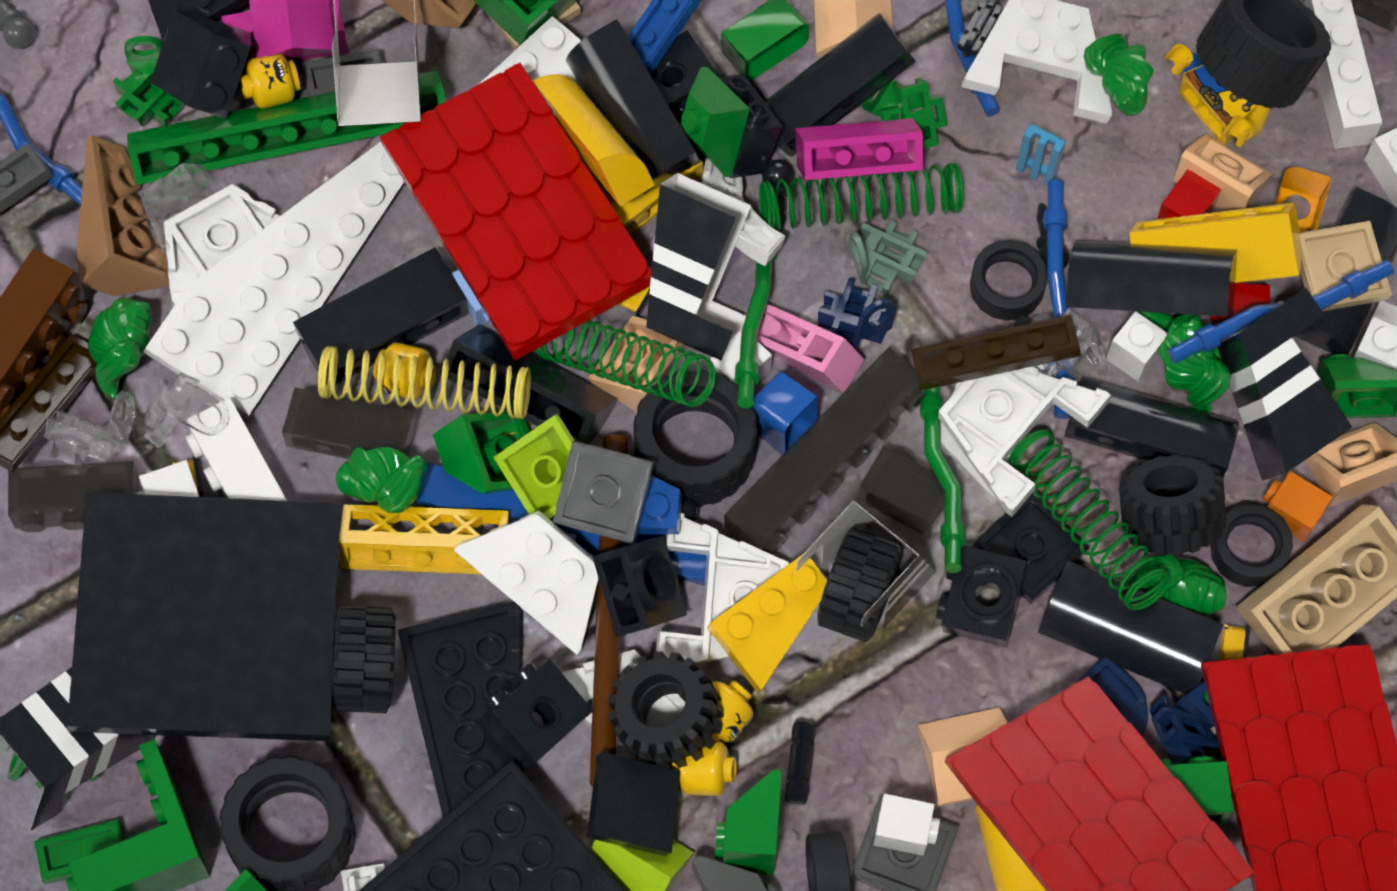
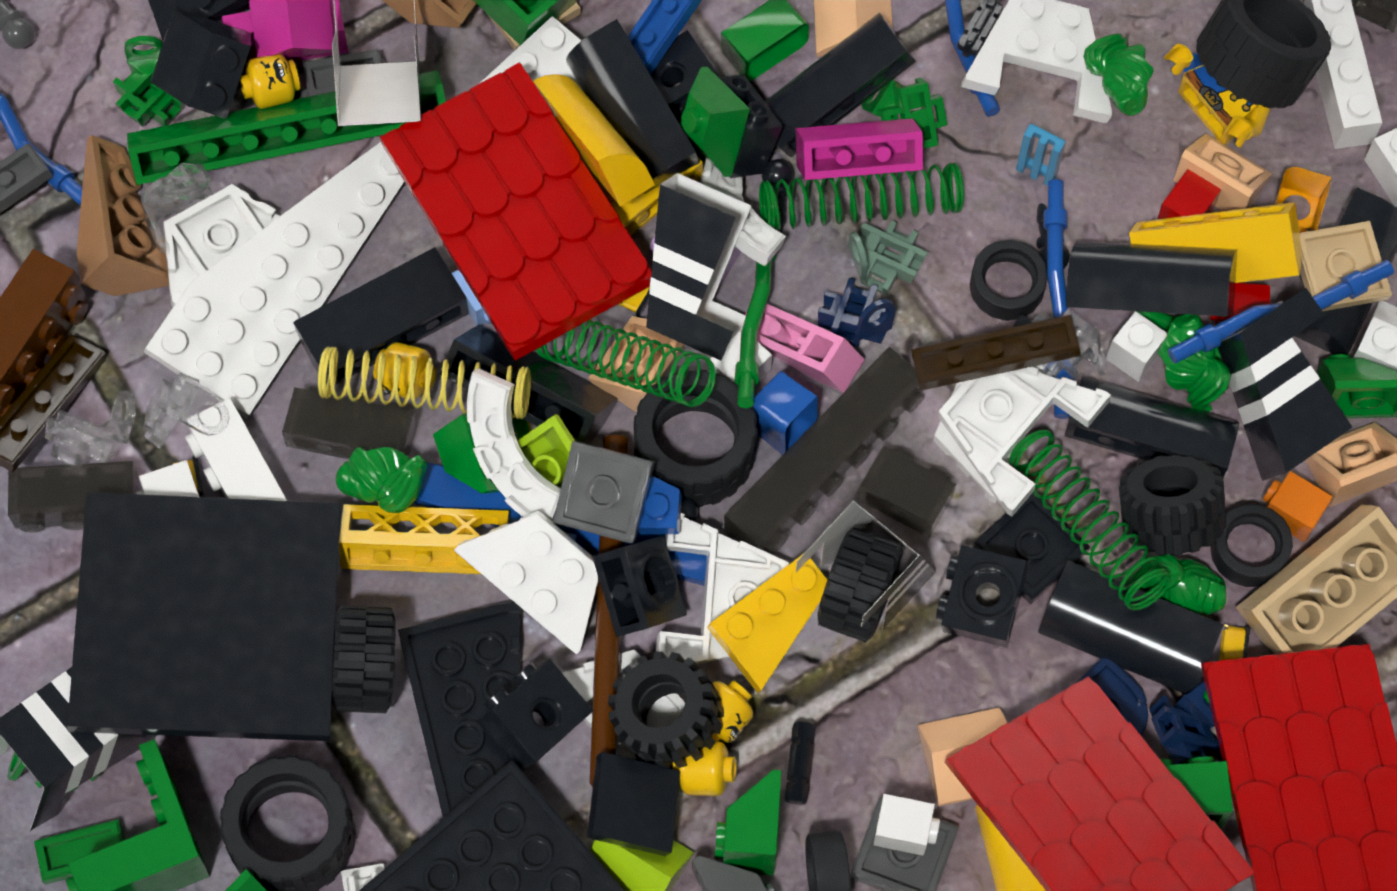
green hair [88,298,152,399] -> none
green bar [920,387,966,573] -> none
none -> white tile [467,368,561,522]

